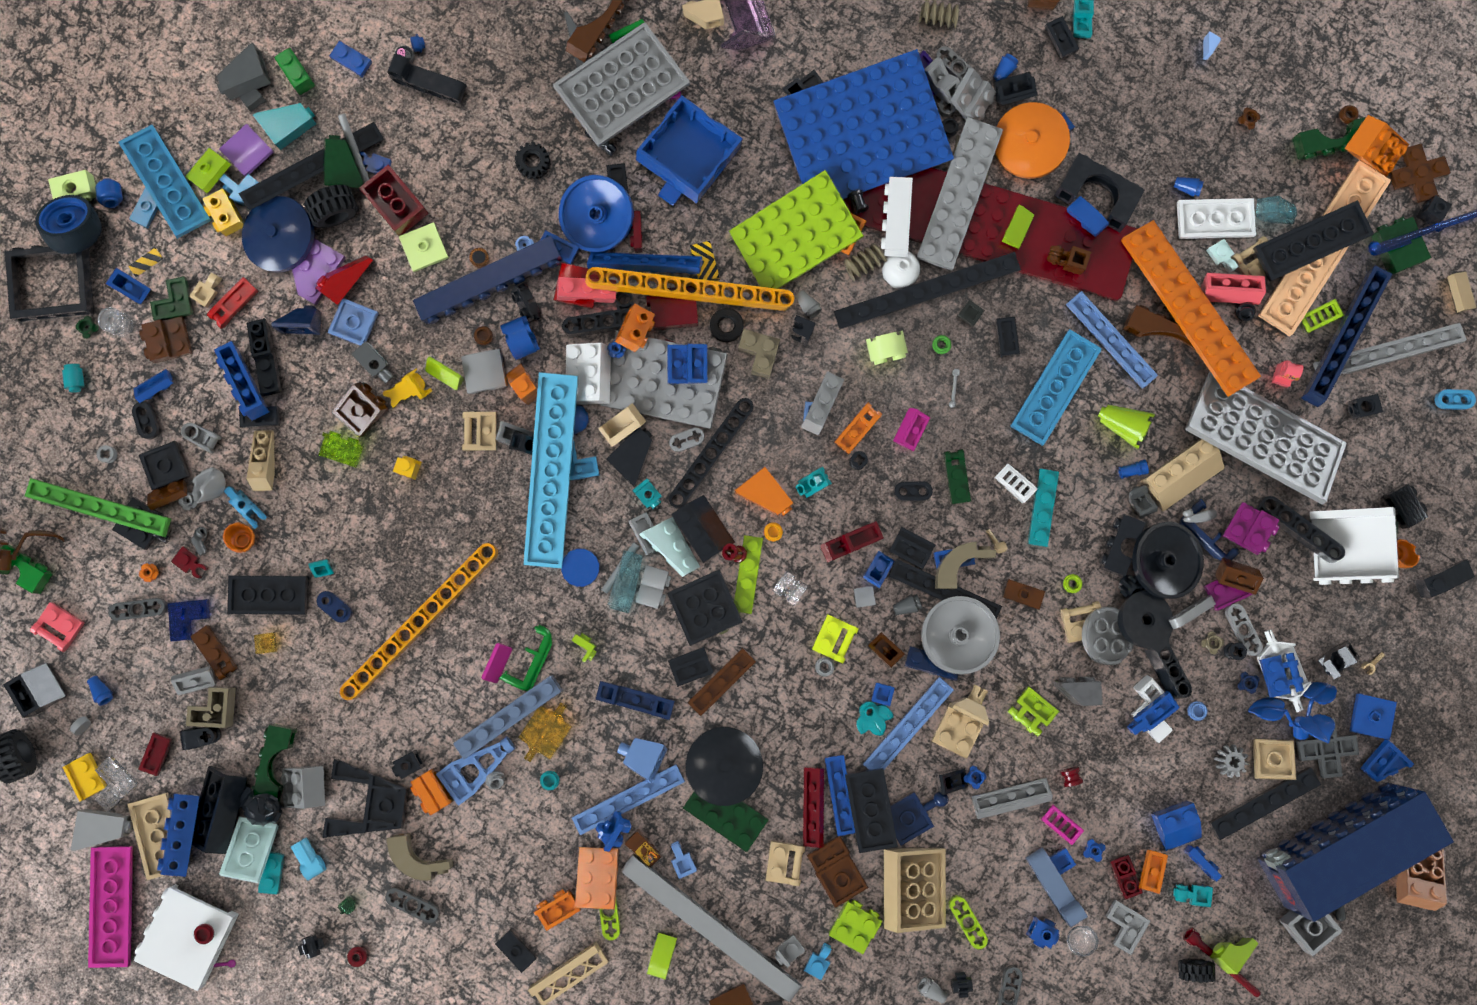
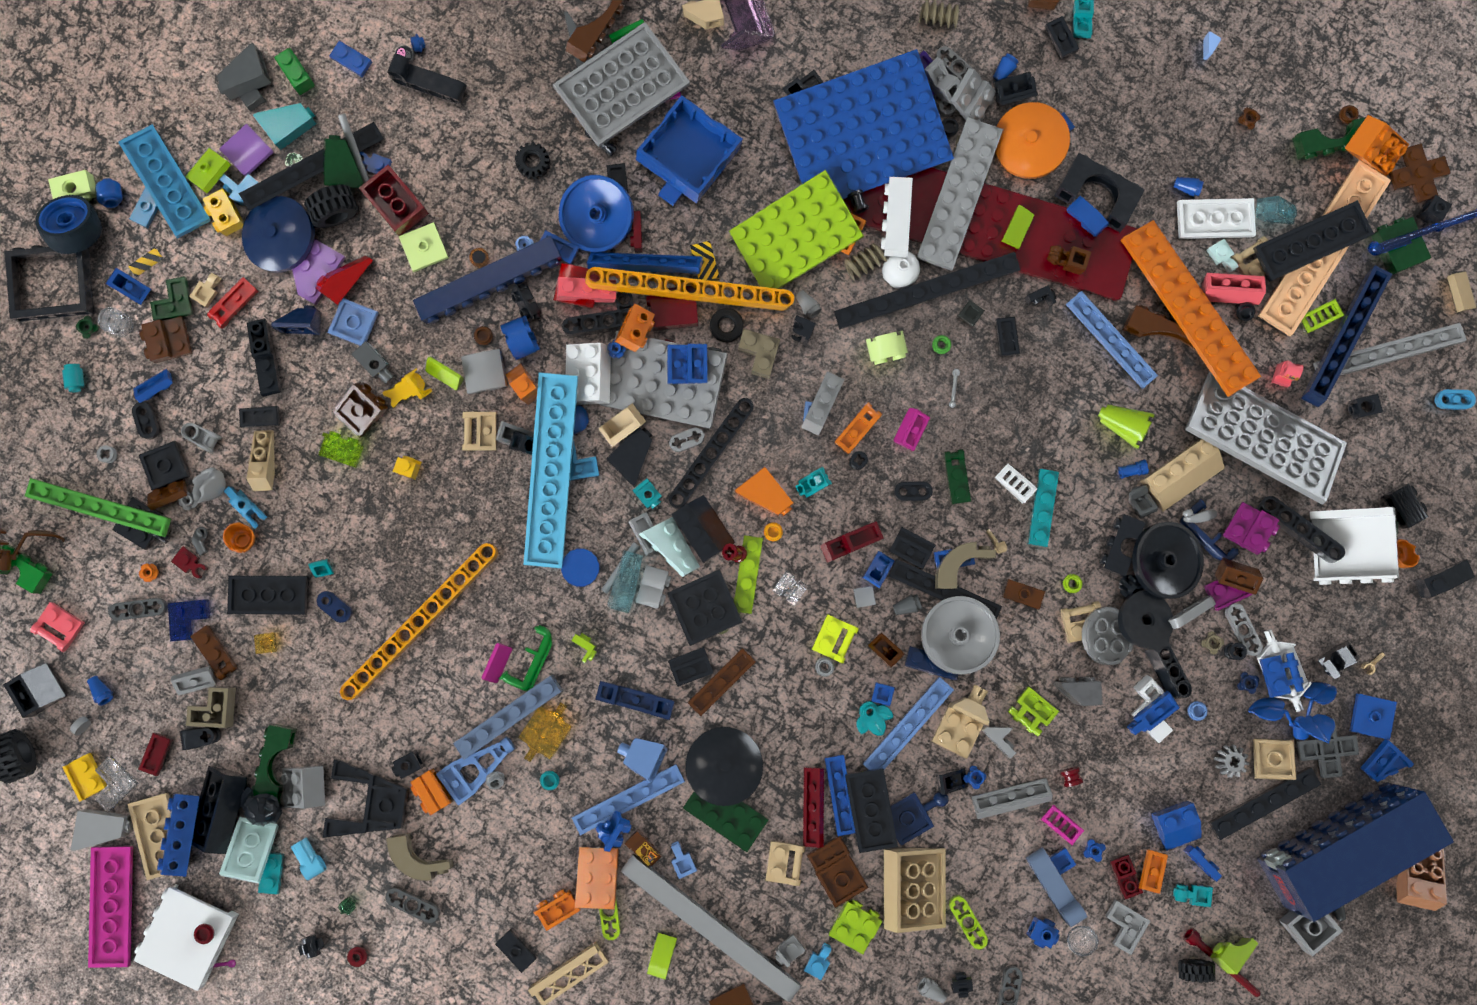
blue brick [214,341,269,421] -> none
dark azure plate [1010,329,1102,446] -> none
none -> clear green plate [285,153,303,167]
none -> light grey slope [981,726,1016,759]
none -> black bracket [1024,285,1057,307]

